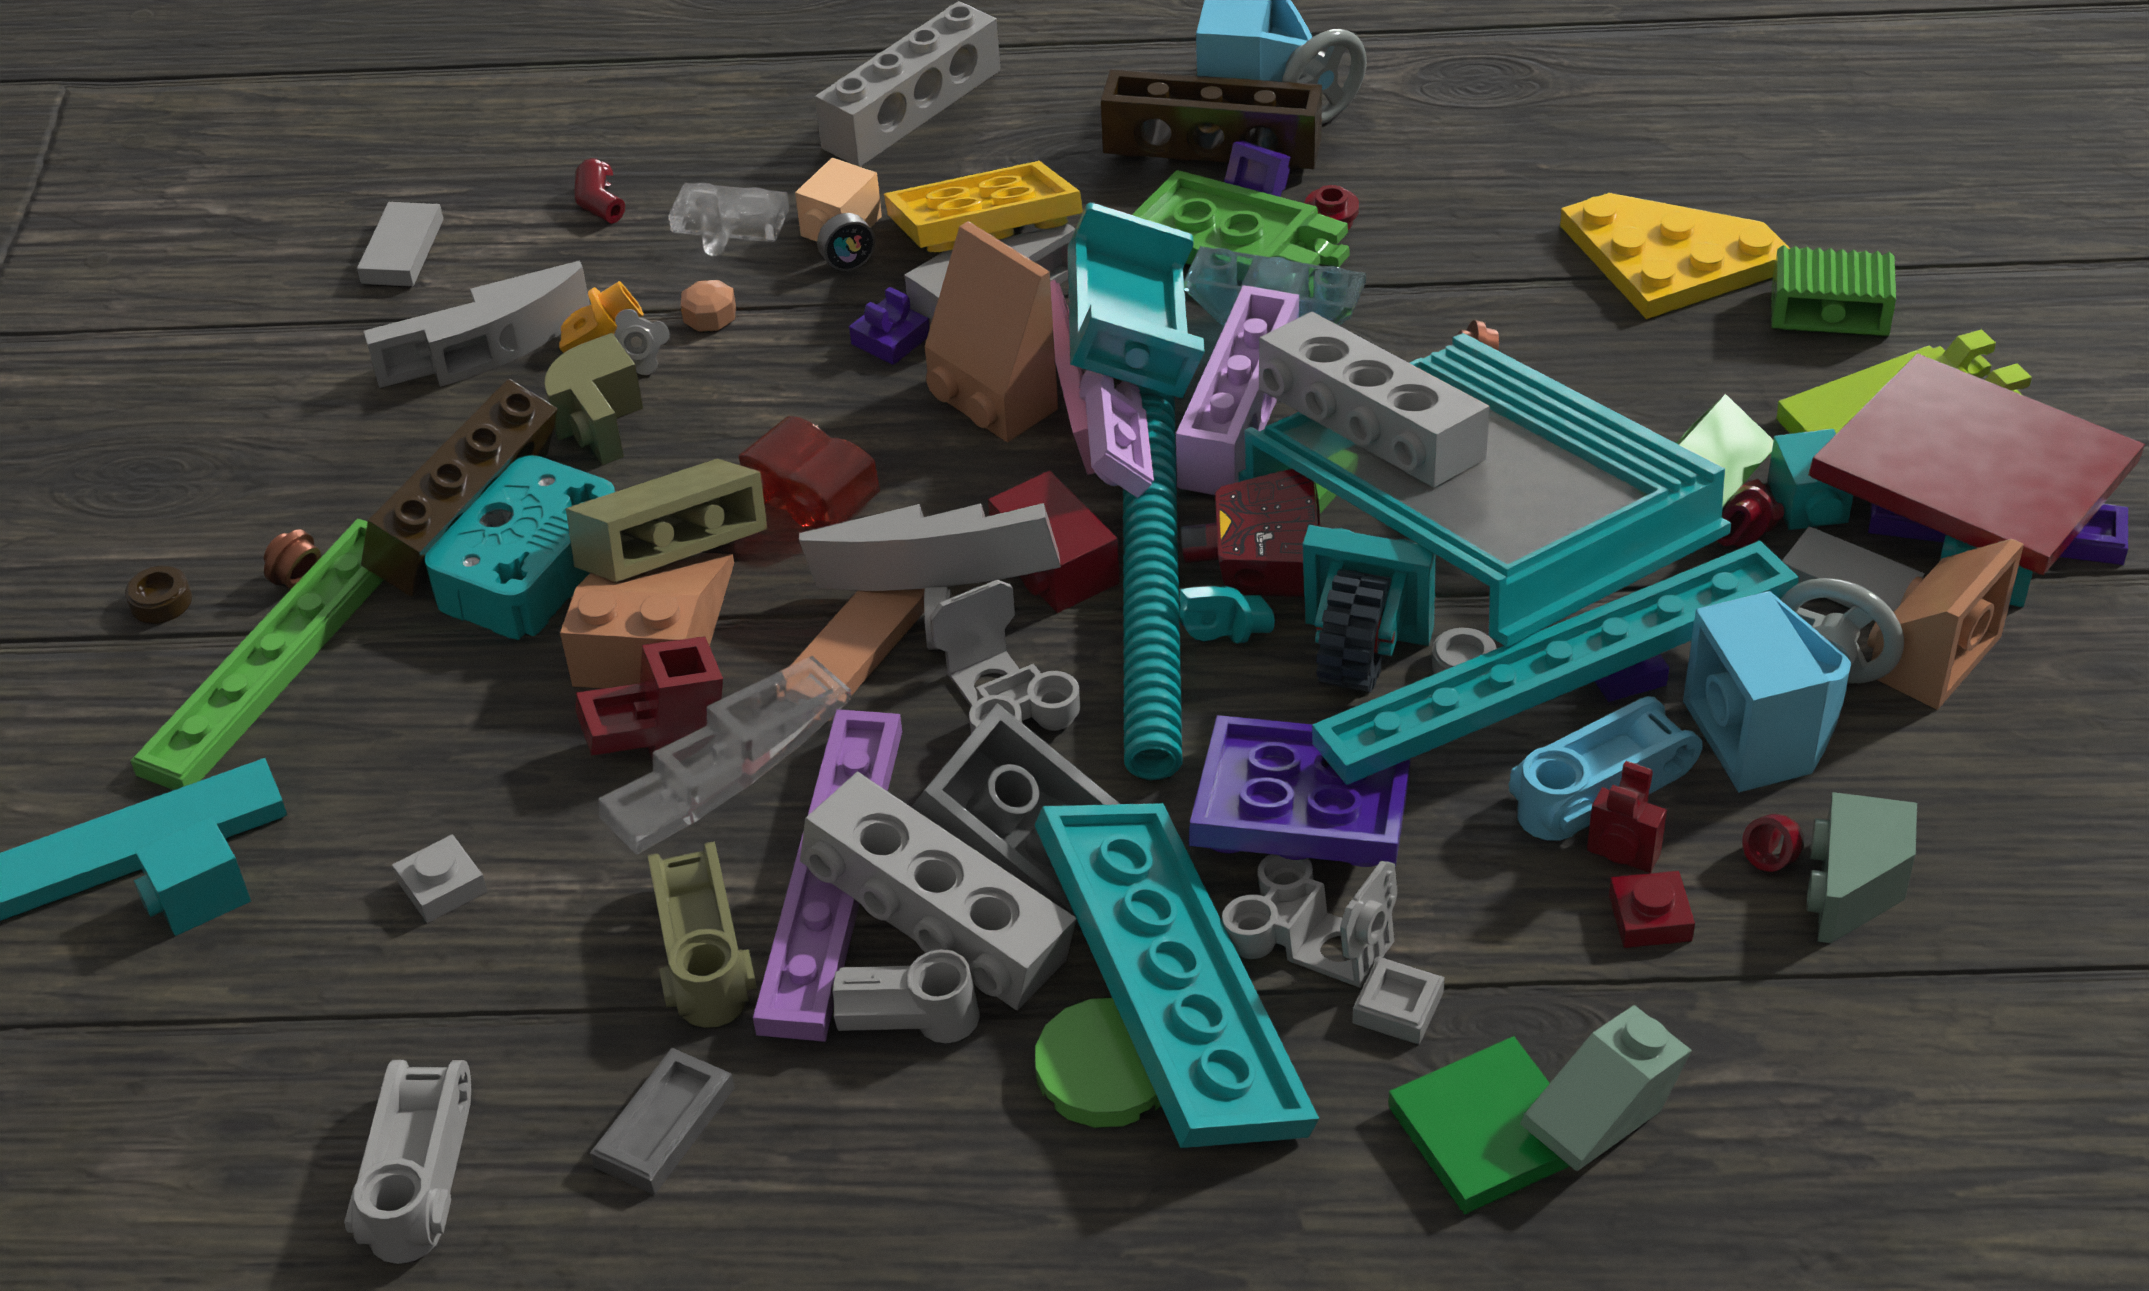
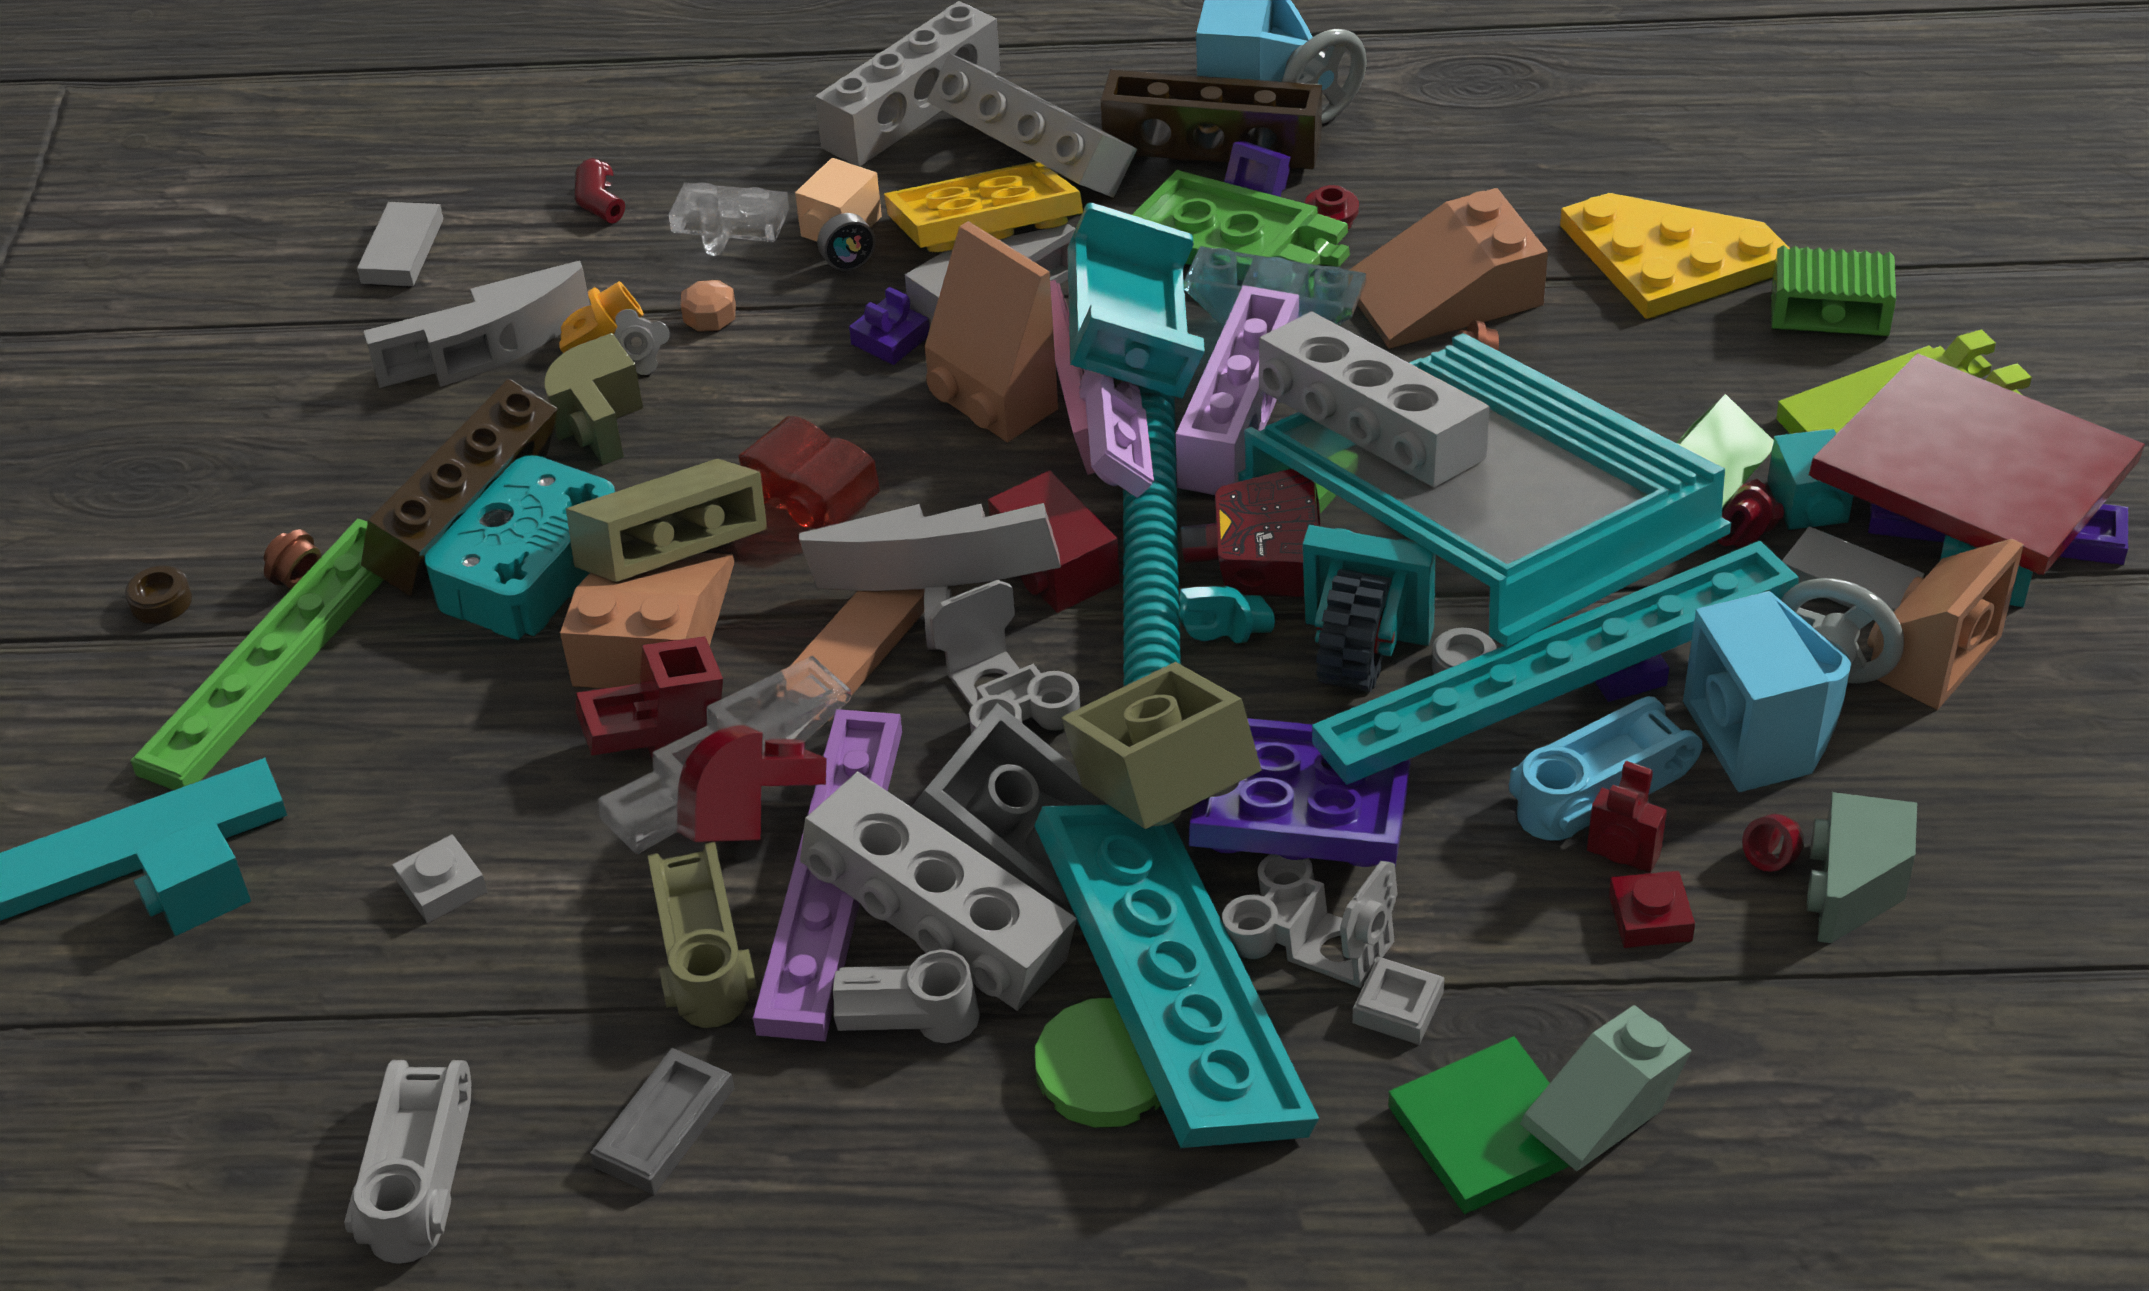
none -> dark red brick [677,725,827,842]
none -> light grey brick [927,53,1137,198]
none -> olive brick [1061,662,1262,829]
none -> nougat slope [1342,188,1548,349]

